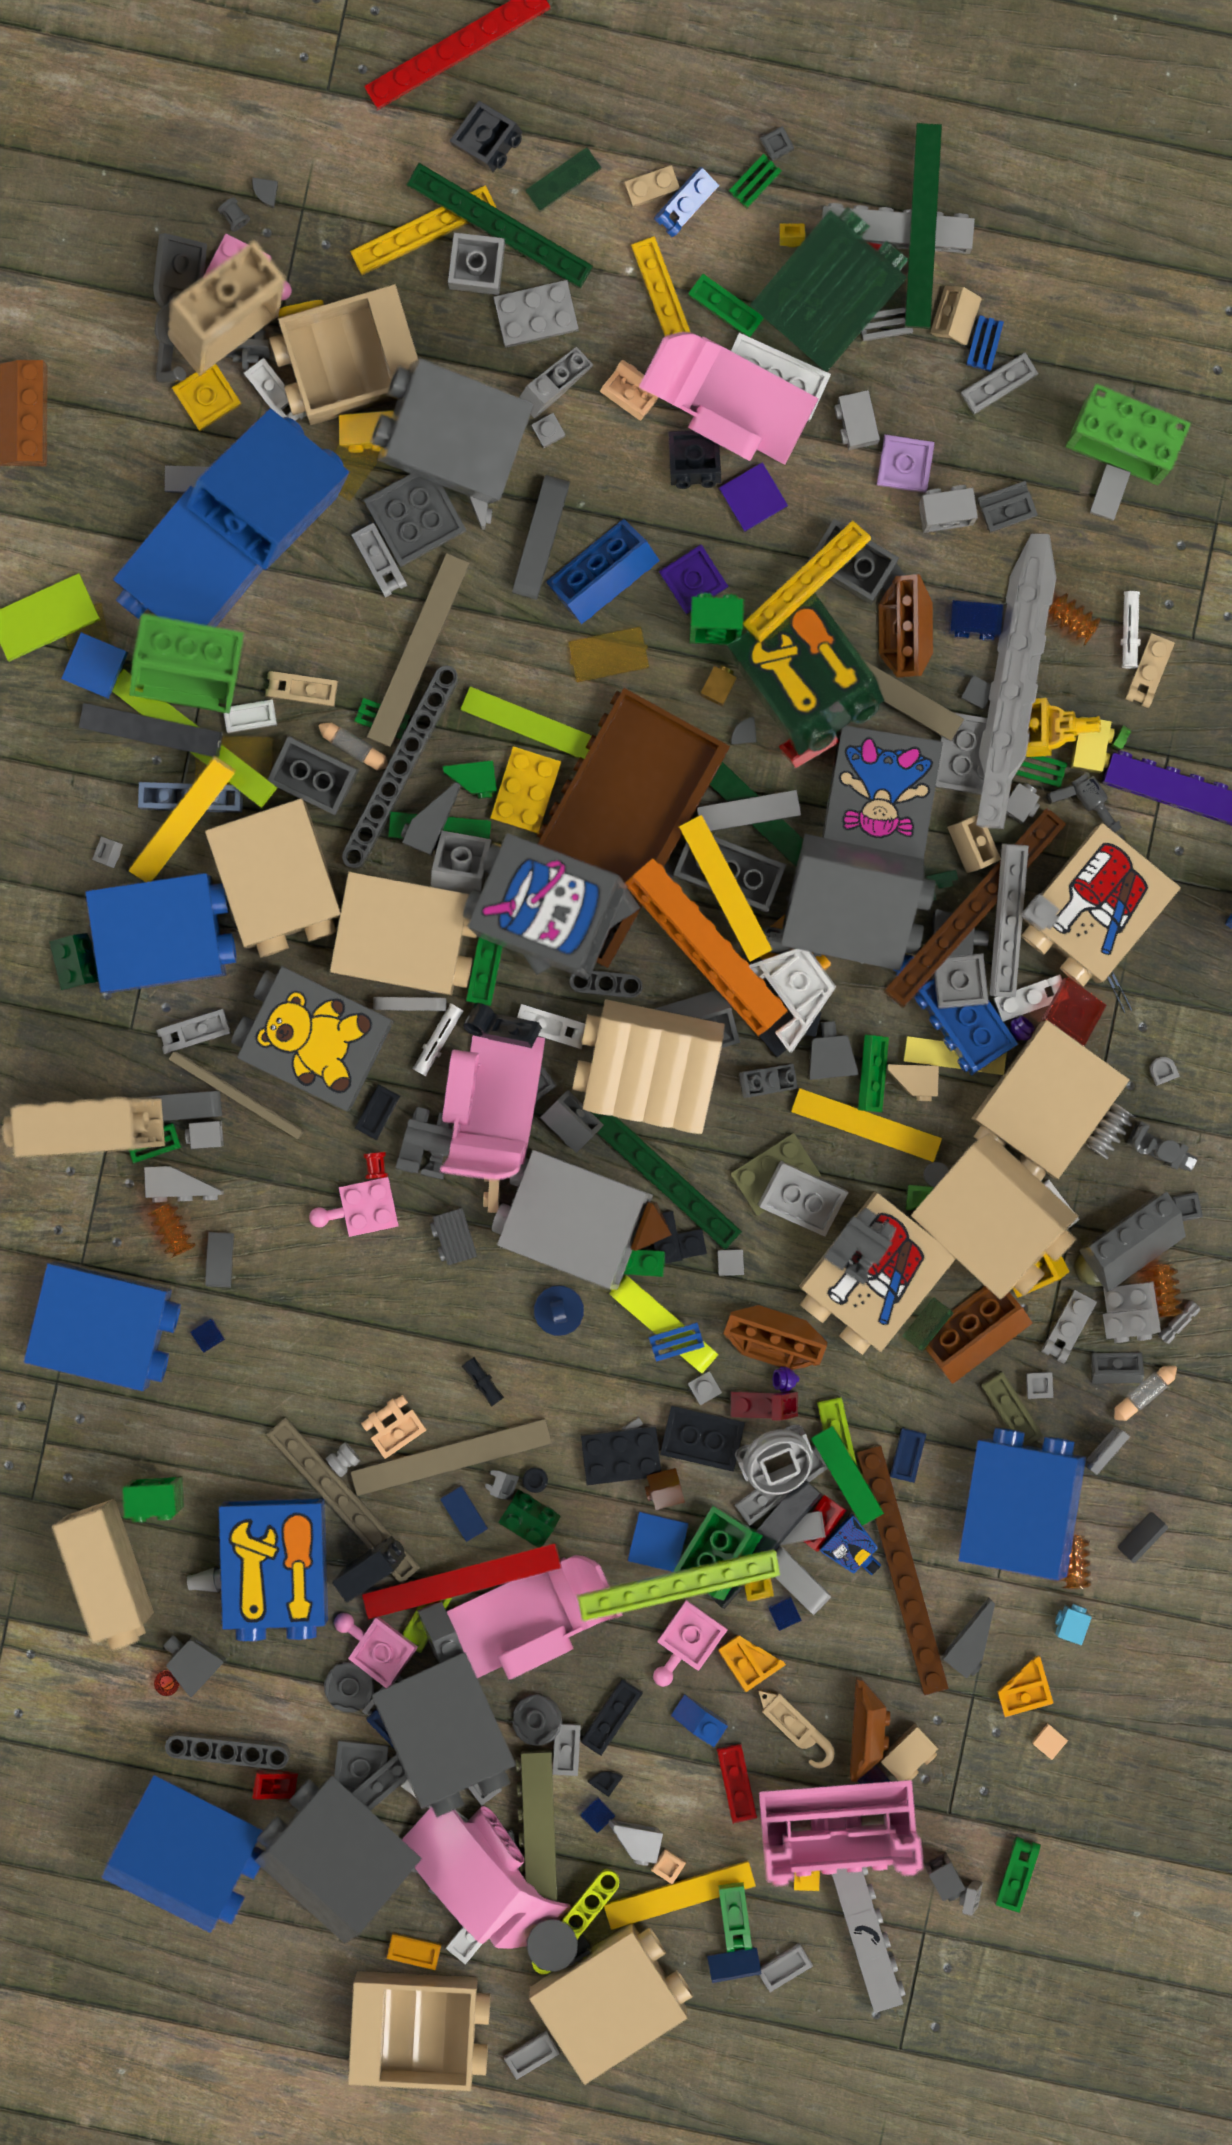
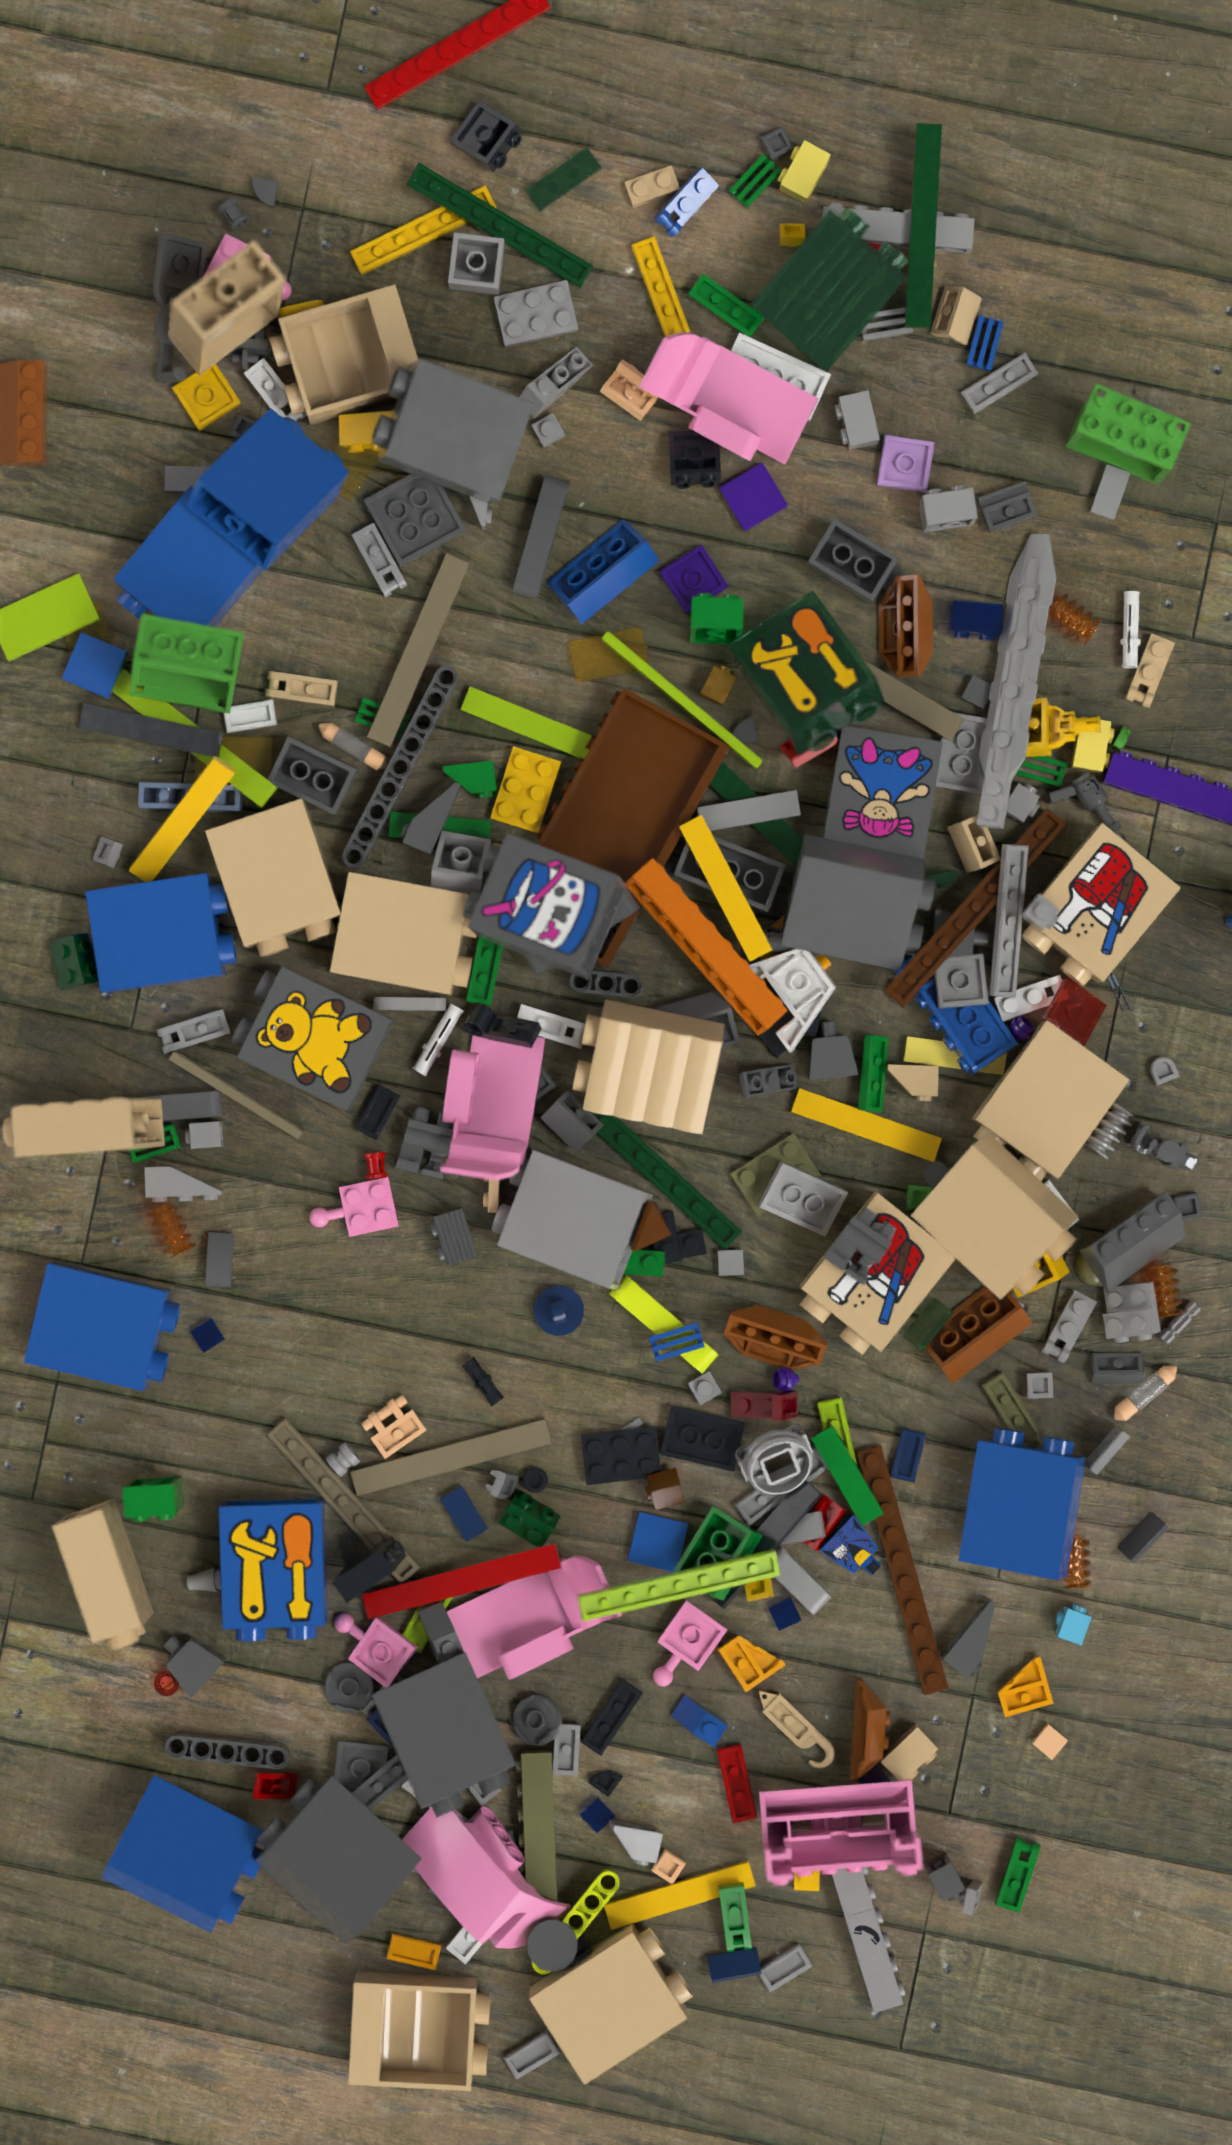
yellow tile [743,520,871,642] -> none
none -> dark grey tile [228,413,256,439]
none -> lime tile [602,632,763,770]
none -> light yellow brick [778,140,831,205]

